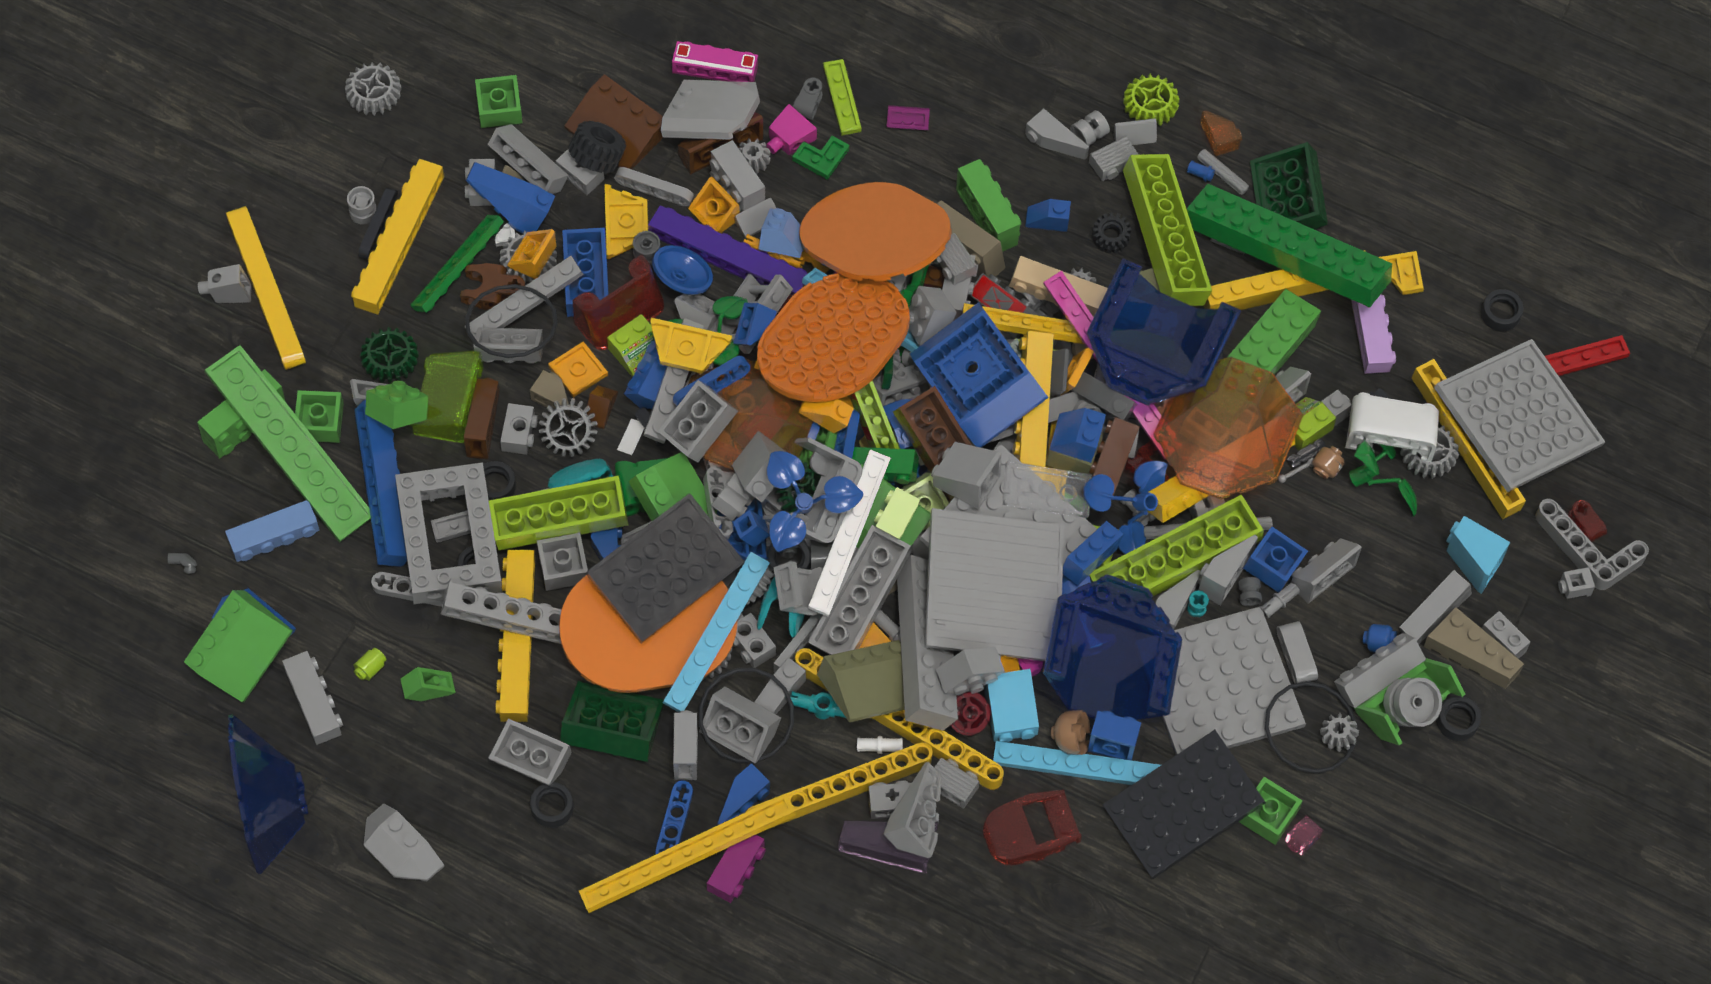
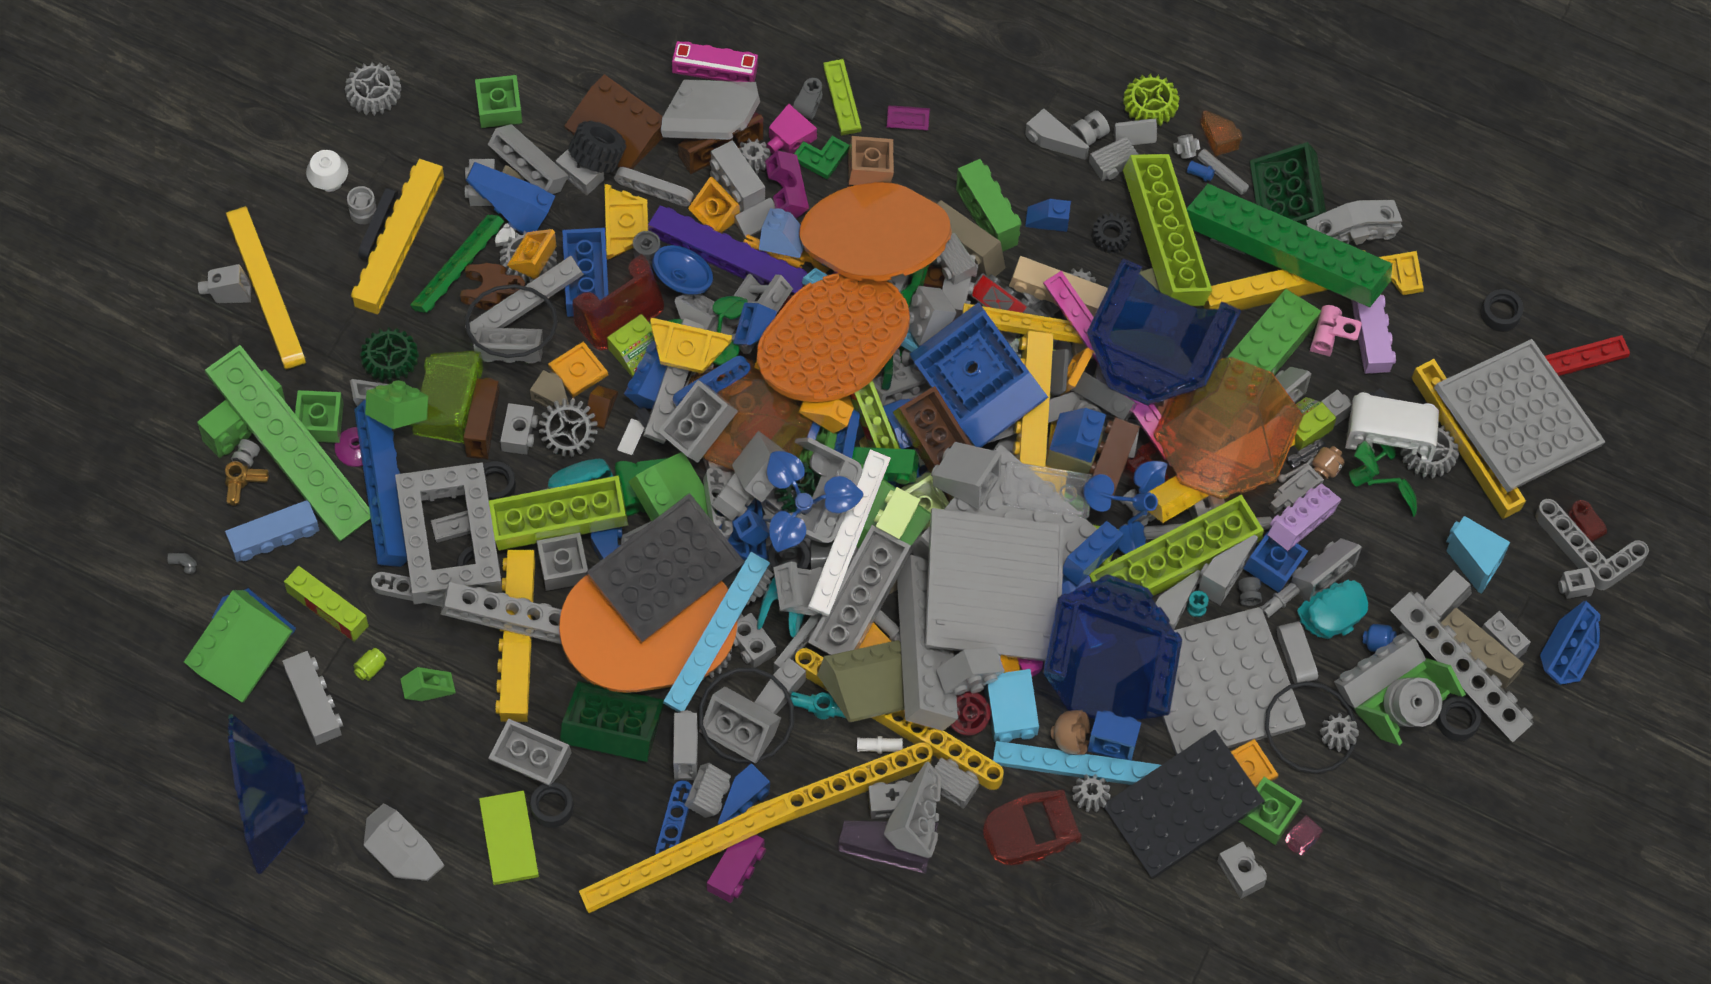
none -> pearl gold axle [225,461,269,506]
none -> light grey wheel [231,439,260,469]
none -> lime brick [284,566,369,642]
none -> white cone [306,150,348,192]
none -> magenta dish [335,427,363,467]
none -> lime tile [479,791,539,885]
none -> light grey brick [685,763,731,818]
none -> magenta arch [765,150,809,219]
none -> medium nougat brick [848,136,894,185]
none -> light grey gear [1072,774,1110,812]
none -> light grey gear [1173,134,1200,158]
none -> light grey brick [1217,842,1267,899]
none -> light orange tile [1231,739,1278,787]
none -> lavender brick [1268,483,1341,551]
none -> light grey hinge [1269,465,1324,514]
none -> teal animal [1297,580,1368,639]
none -> light grey brick [1306,200,1402,245]
none -> bright pink piece [1310,305,1362,356]
none -> light grey brick [1390,591,1534,742]
none -> blue wedge [1540,601,1600,685]

